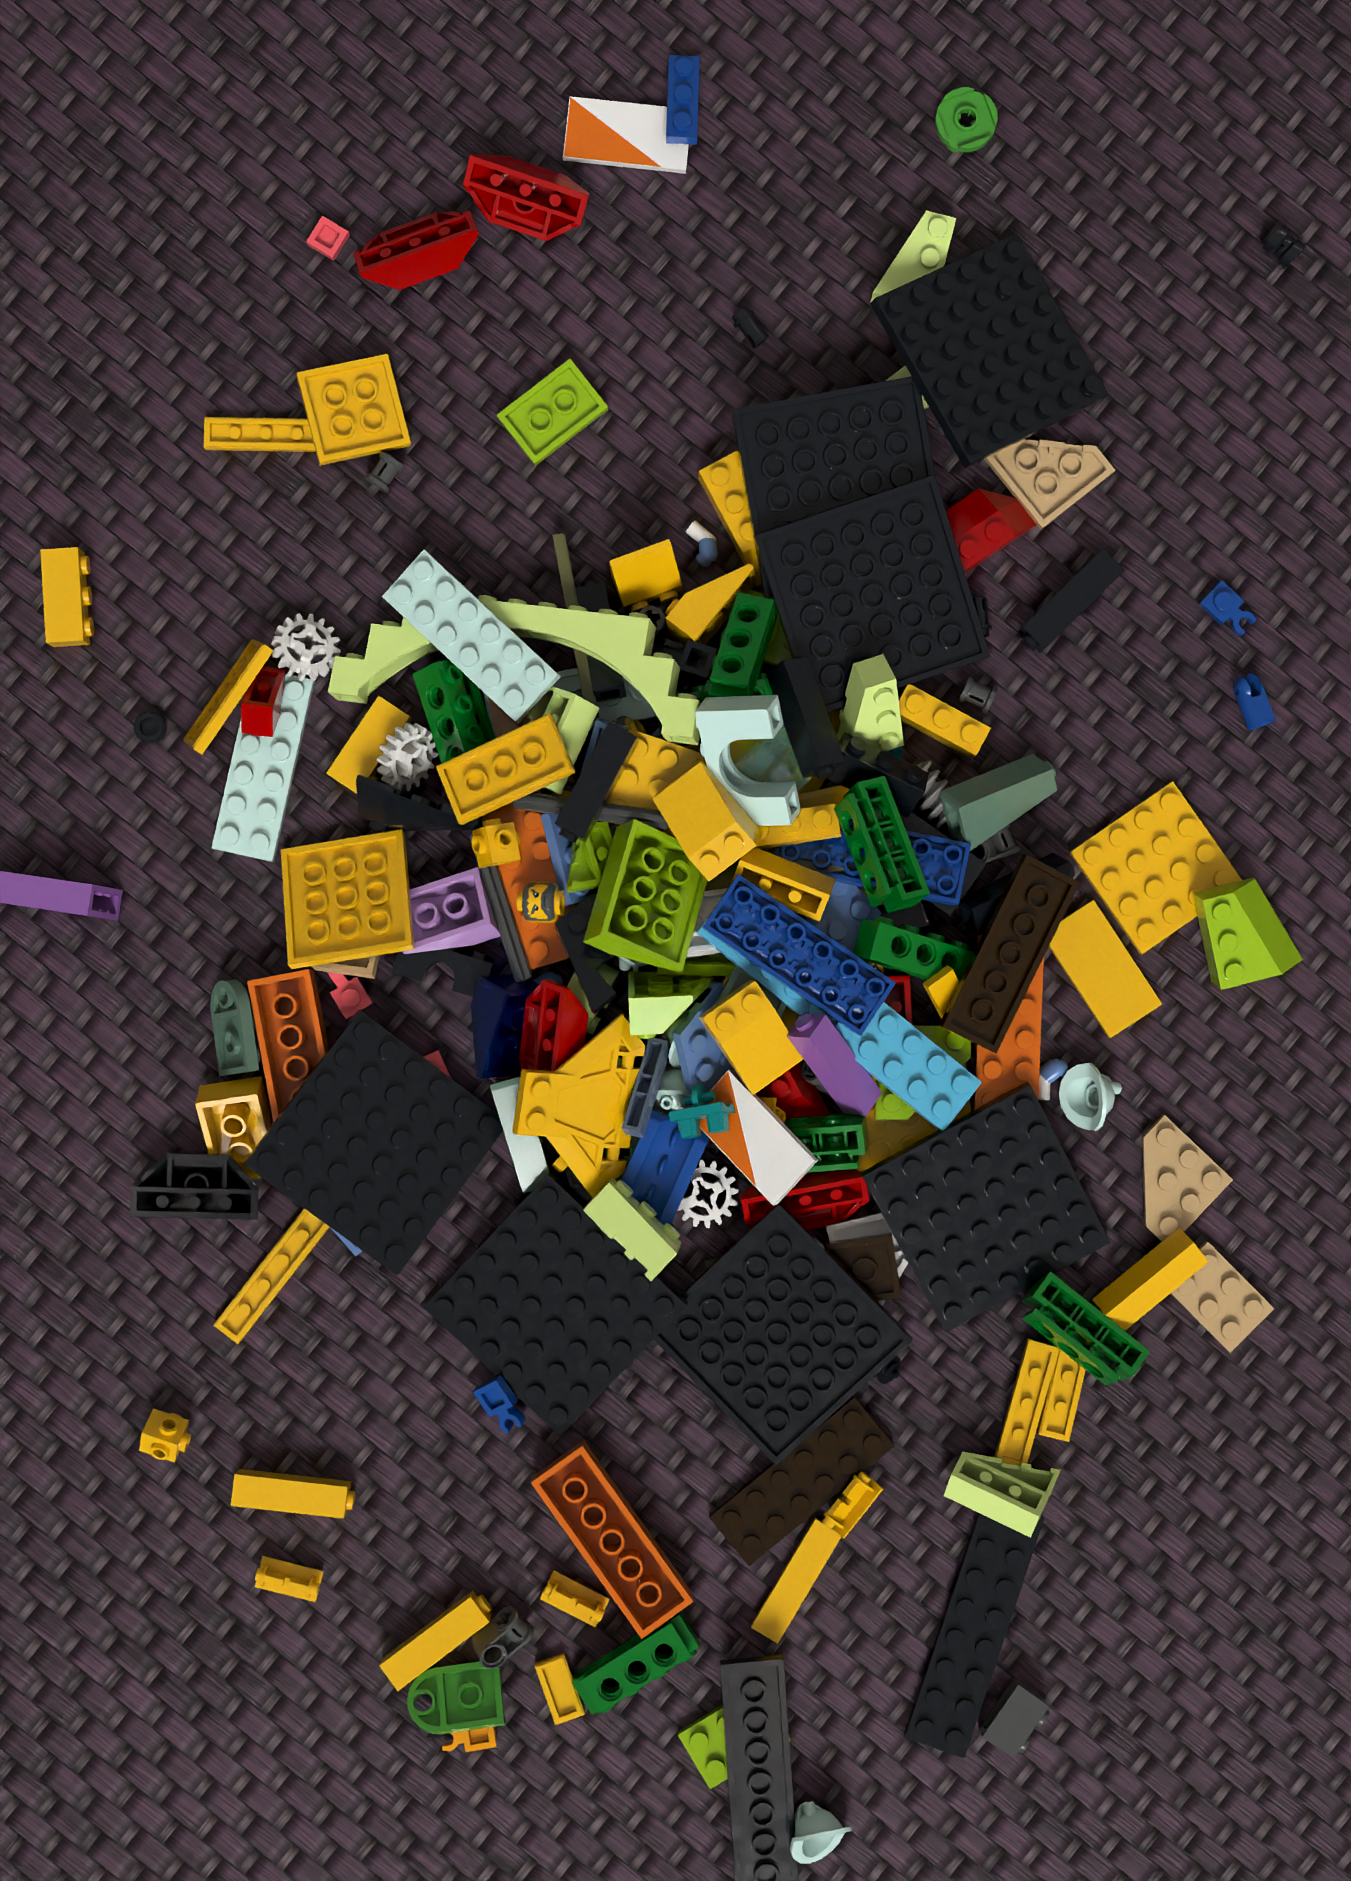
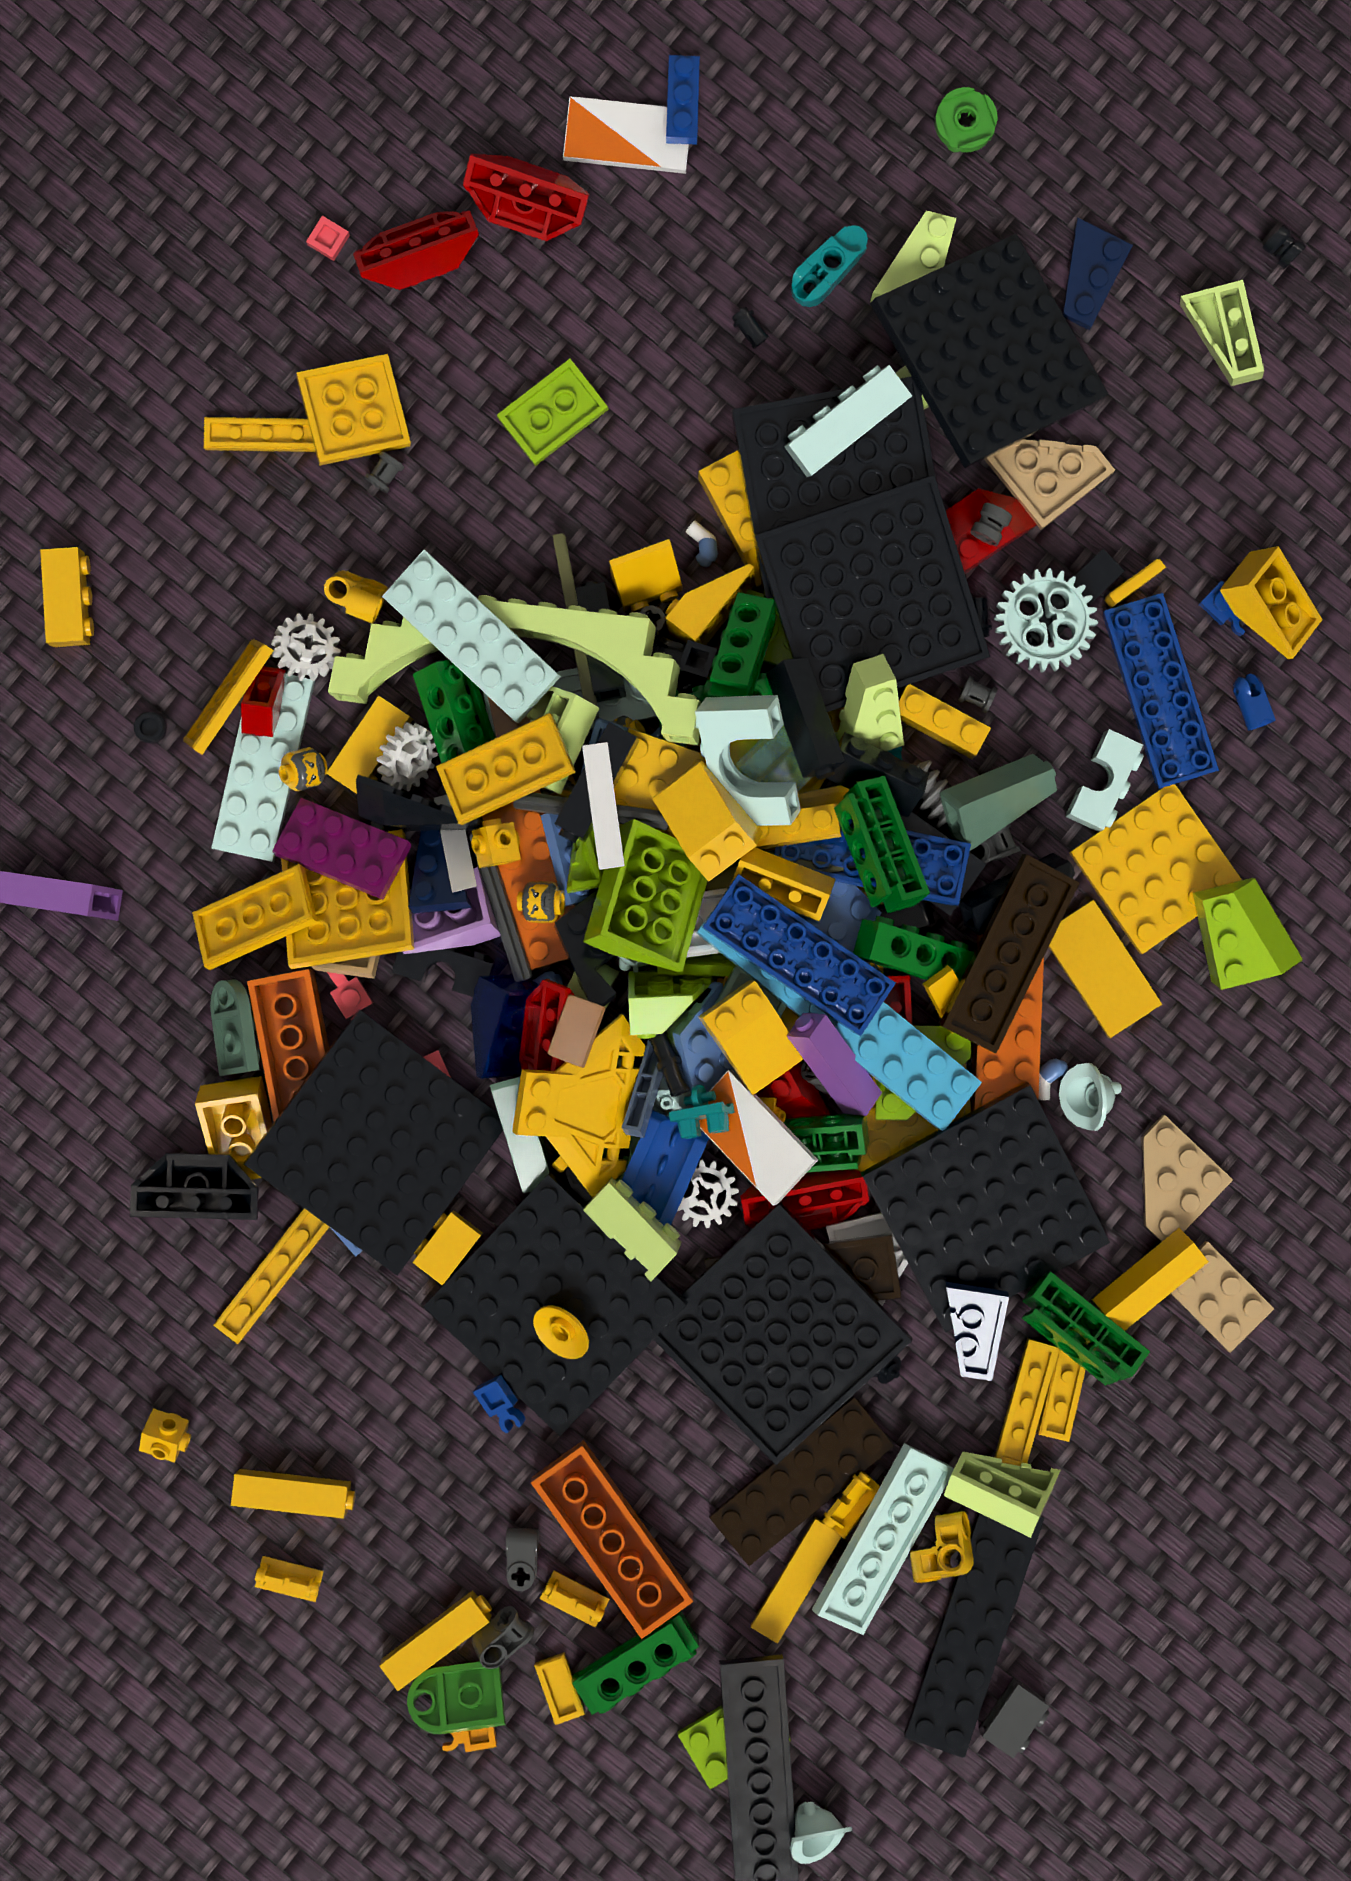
none -> yellow tile [192,864,318,970]
none -> magenta plate [272,798,412,900]
none -> head [279,747,327,791]
none -> yellow piece [324,570,388,624]
none -> dark blue wing [408,830,472,914]
none -> yellow brick [413,1210,483,1286]
none -> white sticker [434,795,477,893]
none -> dark grey piece [506,1528,540,1591]
none -> yellow dish [533,1305,589,1359]
none -> medium nougat slope [547,994,606,1068]
none -> white sticker [582,742,625,870]
none -> black pin [648,1031,690,1097]
none -> light aqua brick [784,365,912,477]
none -> teal piece [791,225,868,307]
none -> light aqua plate [812,1443,954,1635]
none -> yellow piece [910,1511,974,1583]
none -> wing [946,1282,1009,1381]
none -> dark grey wheel [970,503,1012,546]
none -> light aqua gear [994,568,1098,672]
none -> dark blue wing [1062,217,1133,330]
none -> light aqua arch [1065,729,1144,832]
none -> blue plate [1103,593,1219,789]
none -> yellow tile [1104,559,1166,609]
none -> yellowish green wedge [1180,280,1264,386]
none -> yellow slope [1220,546,1323,659]

